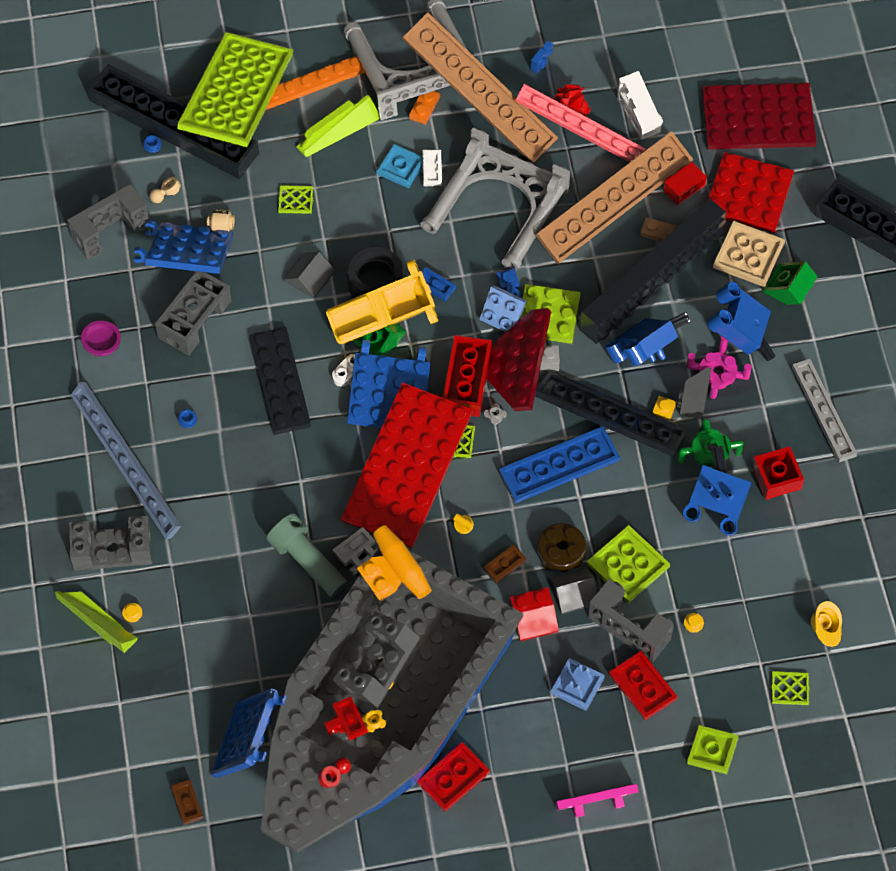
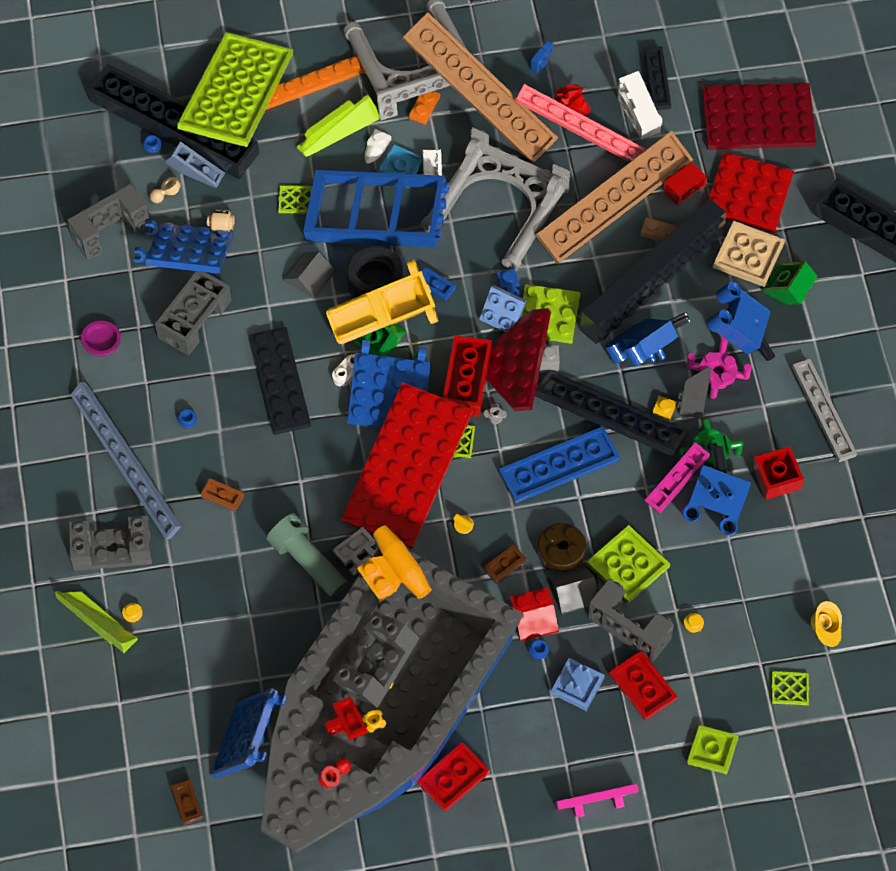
none -> sand blue slope [165,142,225,188]
none -> dark orange plate [201,478,244,512]
none -> blue window [303,170,449,248]
none -> white plate [365,129,391,164]
none -> blue plate [529,640,549,659]
none -> black plate [644,46,671,110]
none -> dark pink hinge [645,442,711,514]

